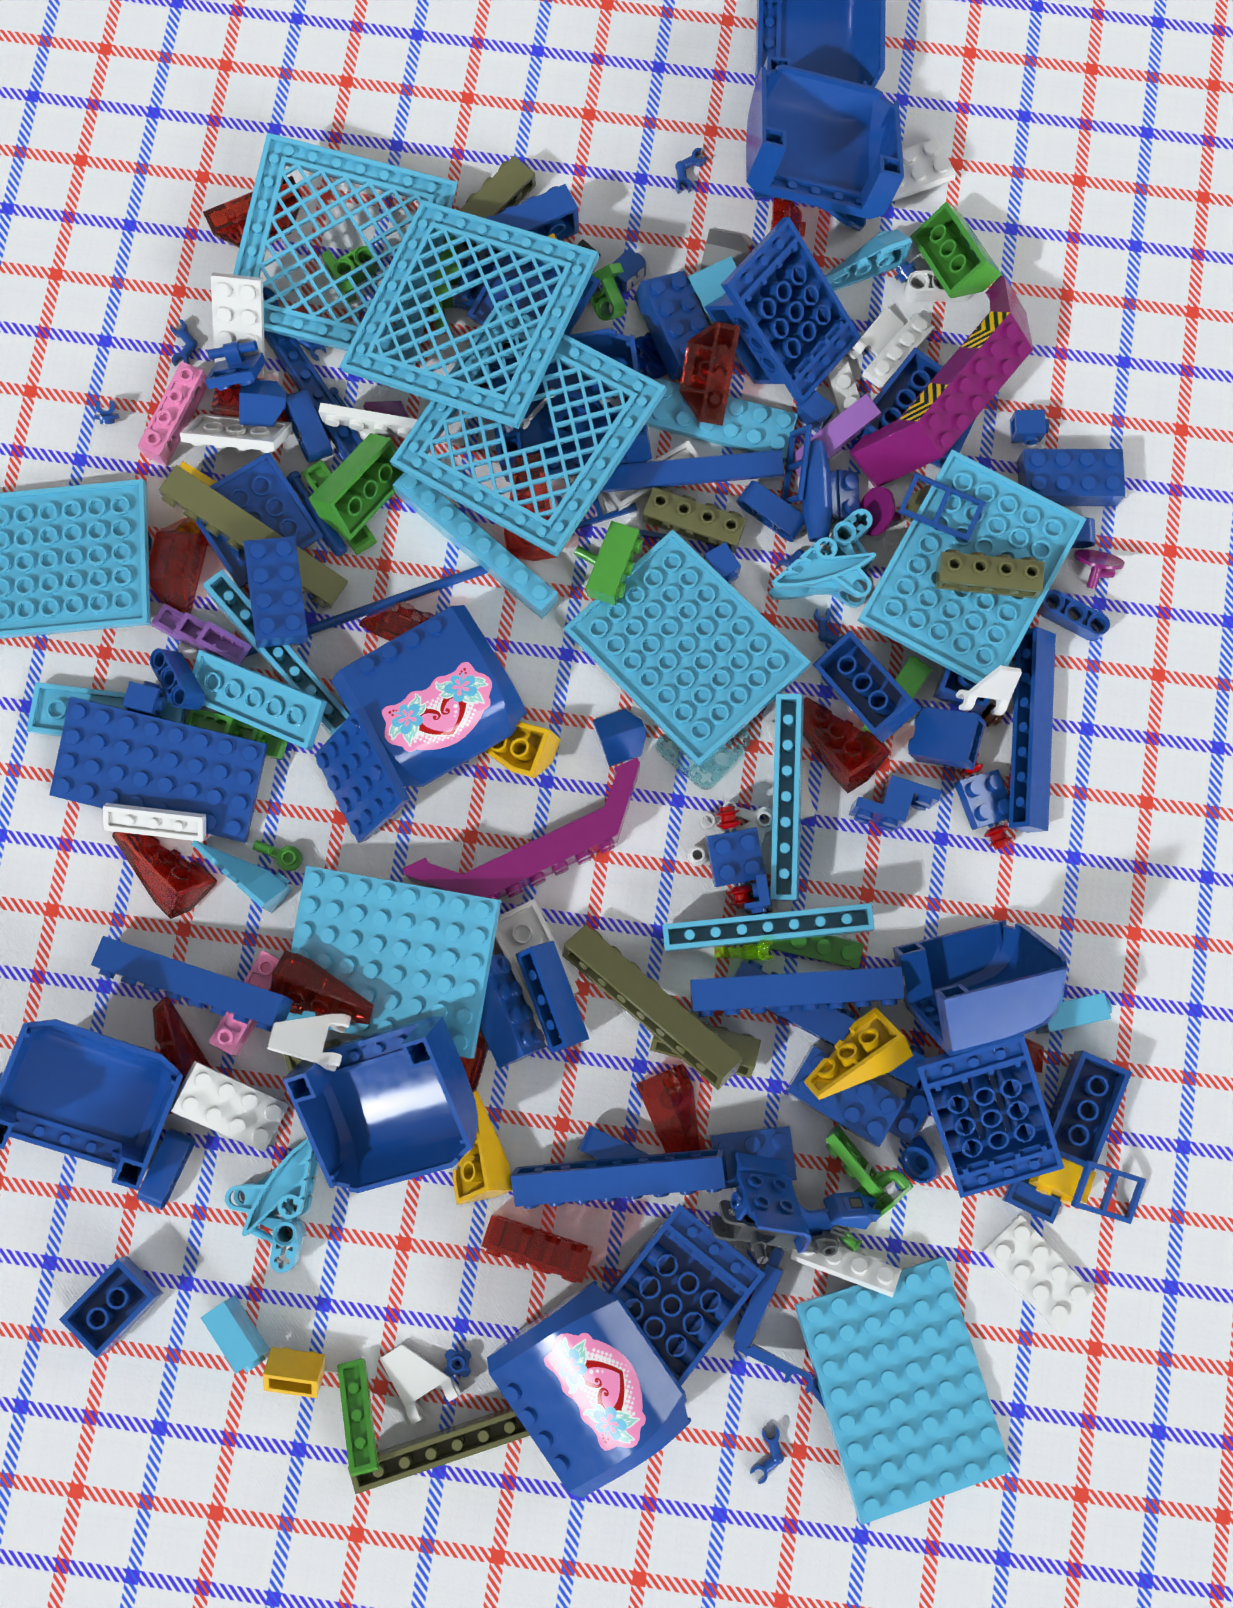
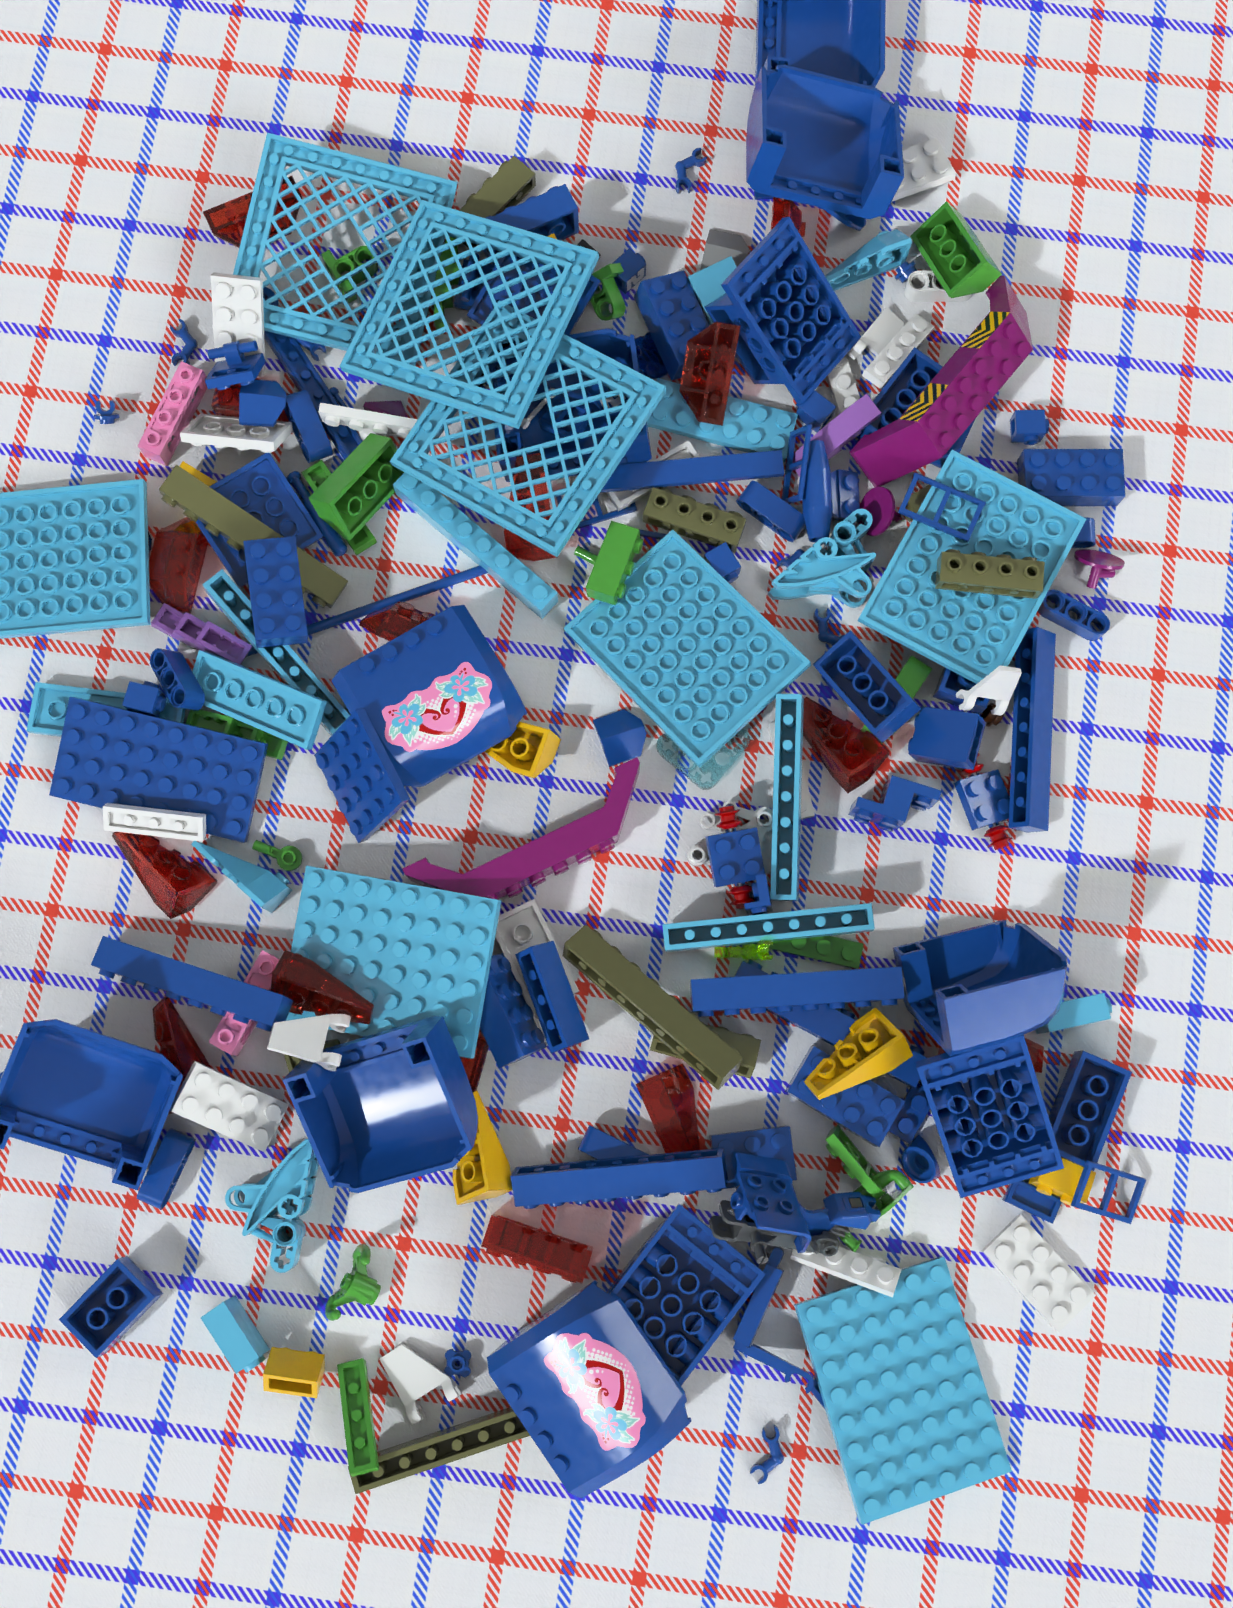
none -> bright green piece [325,1244,381,1321]

